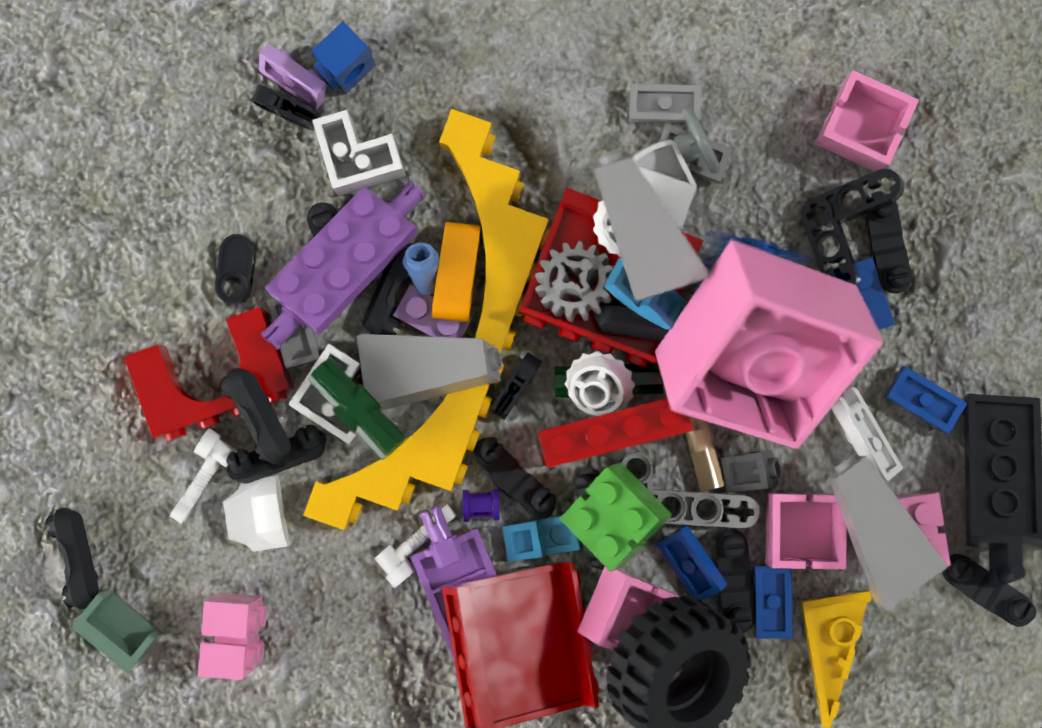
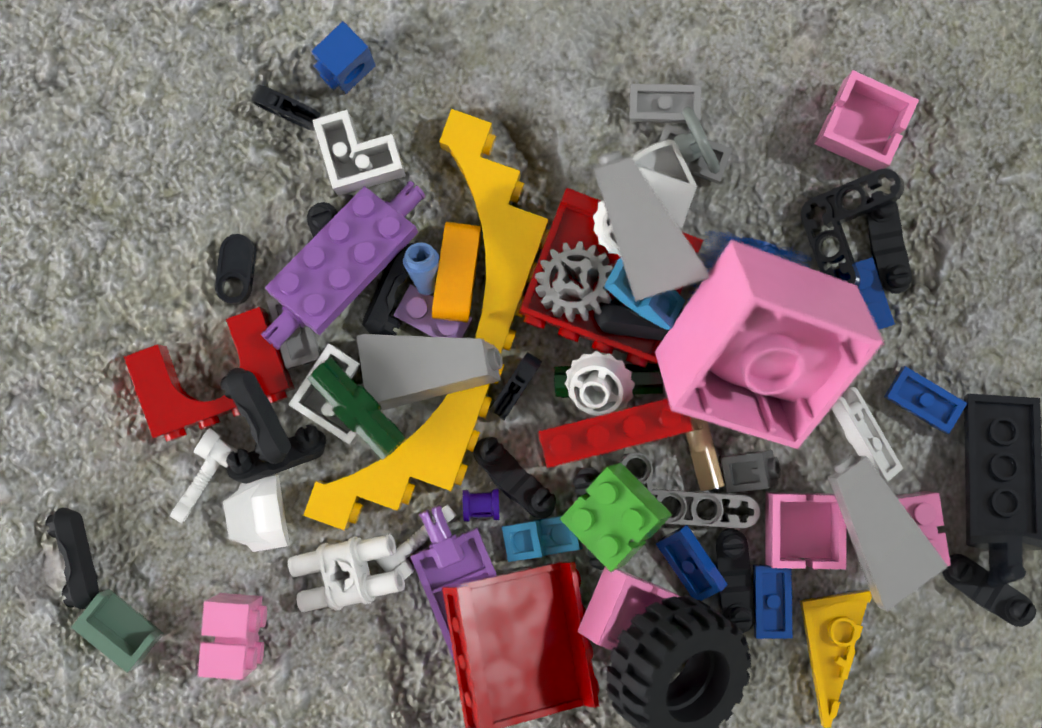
lavender plate [259,43,326,110] -> none
none -> white pin [288,534,405,612]

